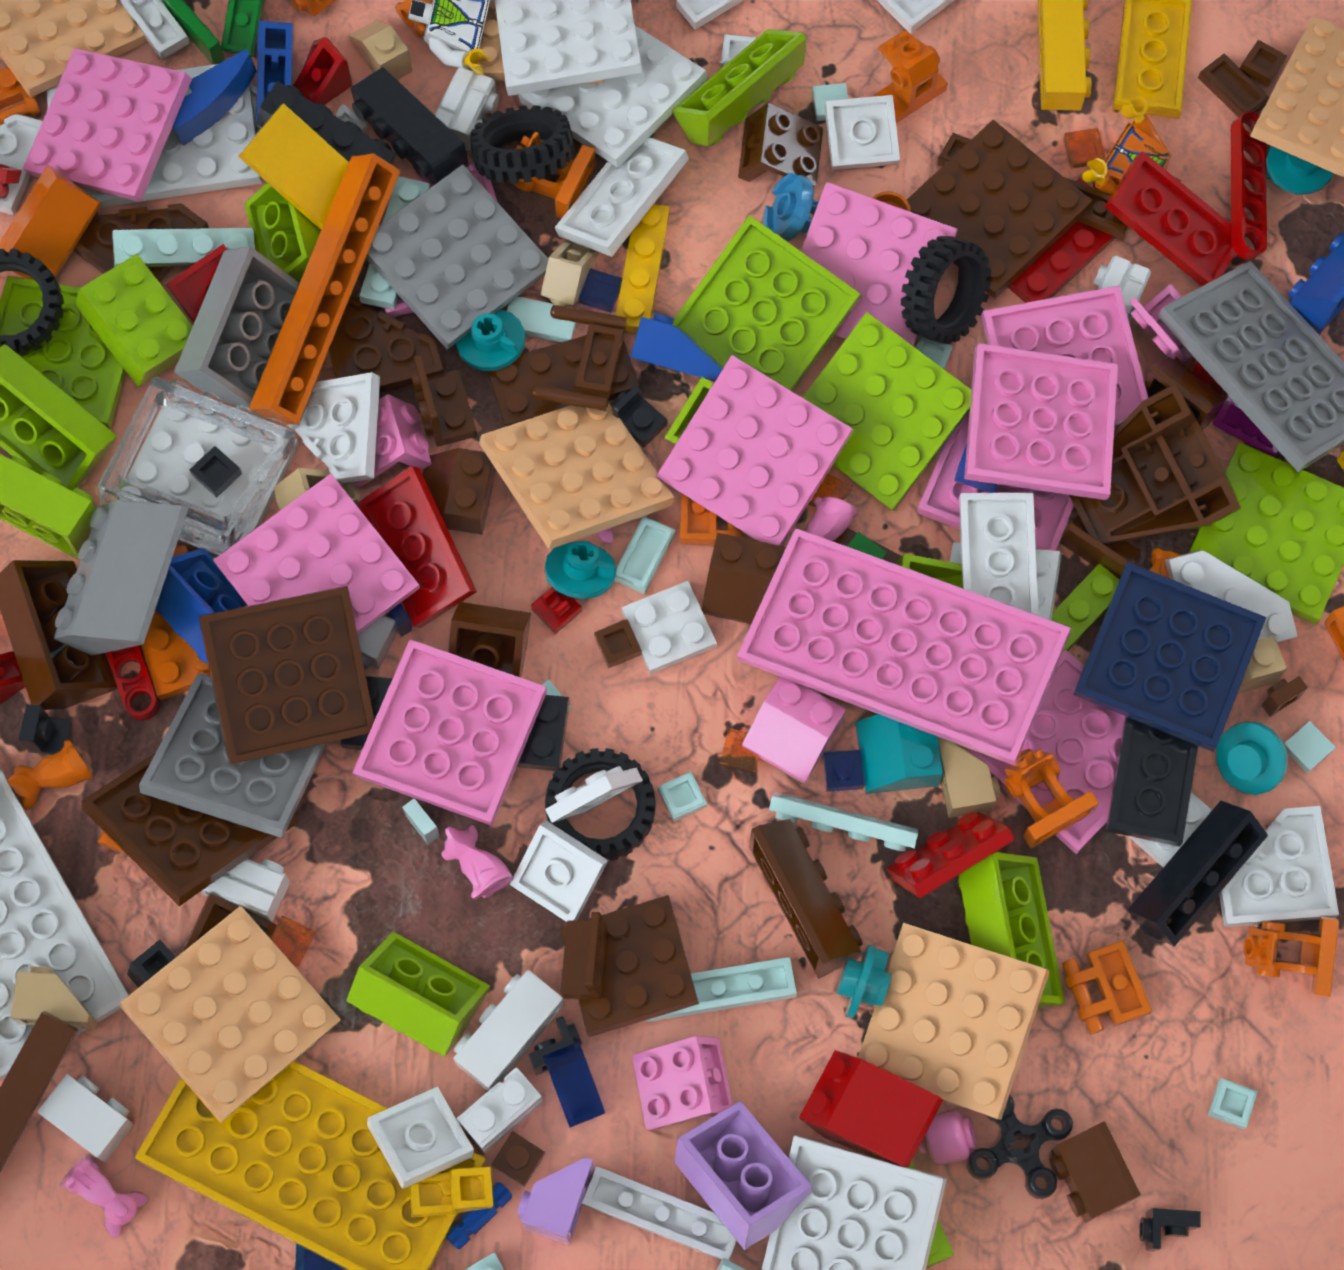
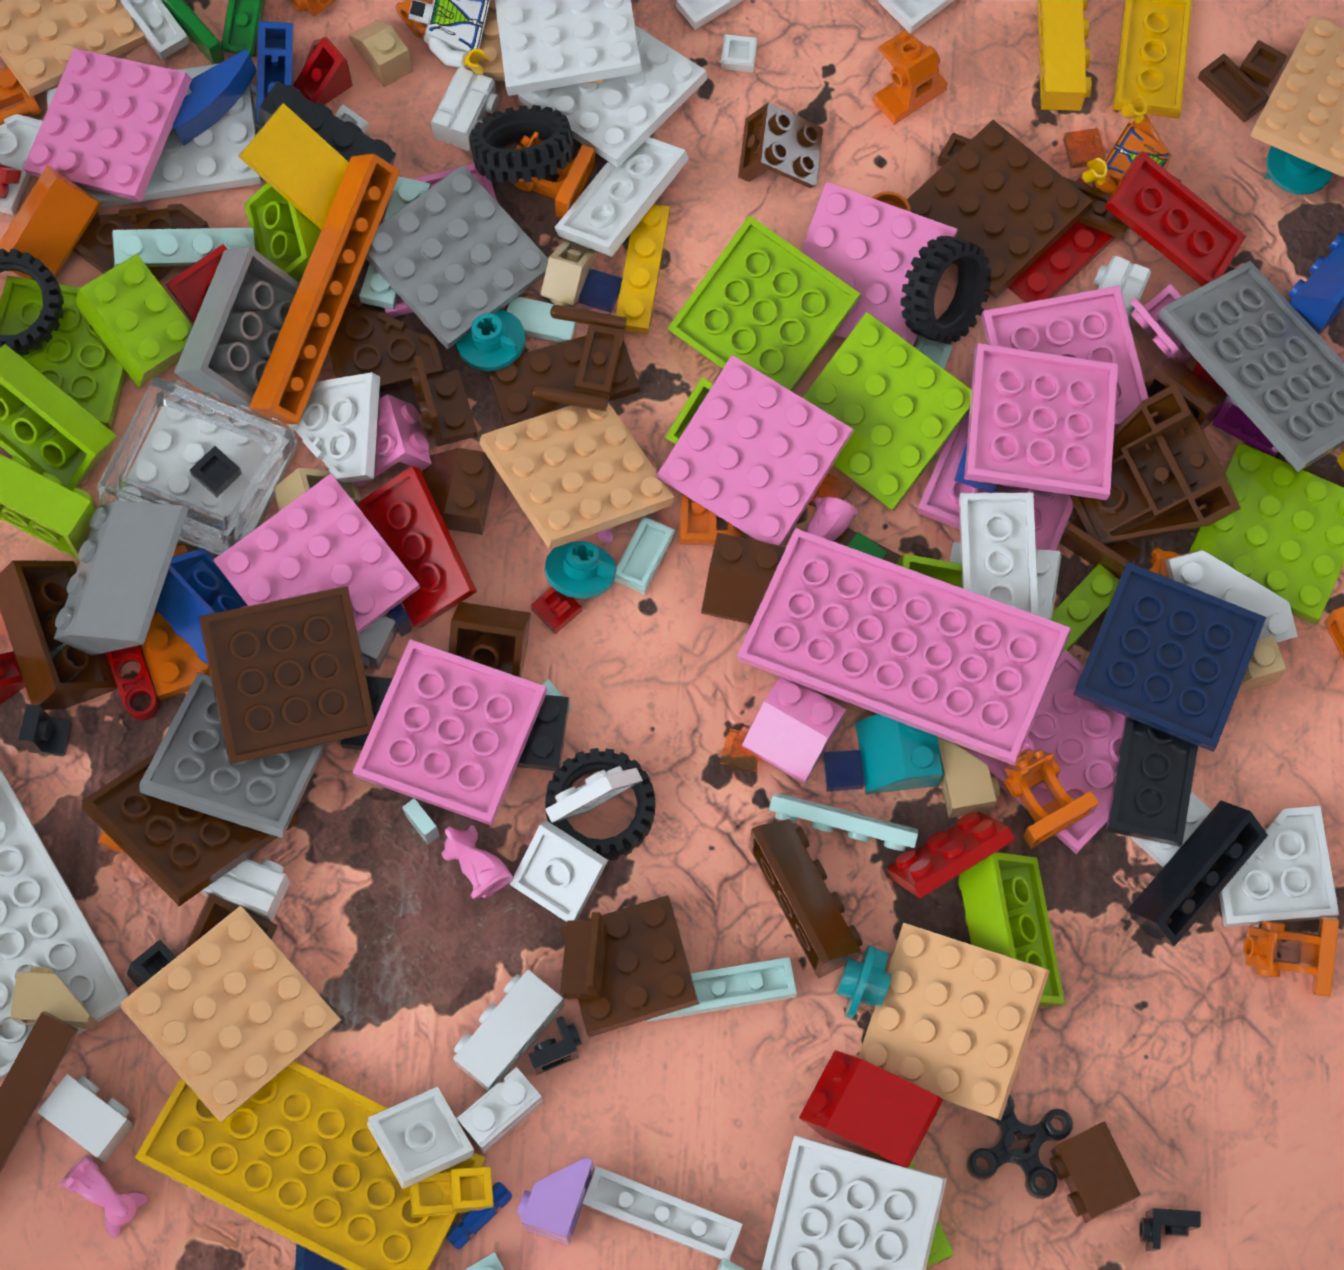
orange animal [7,739,94,810] -> none
clear orange tile [270,915,316,967] -> none
lime slope [346,931,490,1057] -> none
black brick [350,67,469,185] -> none
reddish brown plate [491,1131,546,1187] -> none
clear blue tile [543,1042,605,1127] -> none
reddish brown plate [594,619,642,668] -> none
black bracket [612,385,668,448] -> none
white plate [622,581,717,675] -> none
blue slope [630,313,724,382] -> none
bright pink bracket [632,1036,733,1130] -> none
light aqua tile [658,771,707,822] -> none
lime slope [672,29,807,146] -> none
lavender slope [674,1101,812,1250] -> none
dark azure tile [763,173,819,242] -> none
light aqua tile [812,83,848,121] -> none
white plate [824,95,900,170] -> none
bright pink head [919,1110,977,1165] -> none
orange plate [1062,940,1152,1035] -> none
light aqua tile [1207,1078,1258,1130] -> none
teal piece [1216,721,1288,795] -> none
red beam [1230,111,1267,261] -> none
reddish brown plate [1261,676,1308,717] -> none
light aqua tile [1284,721,1336,774] -> none

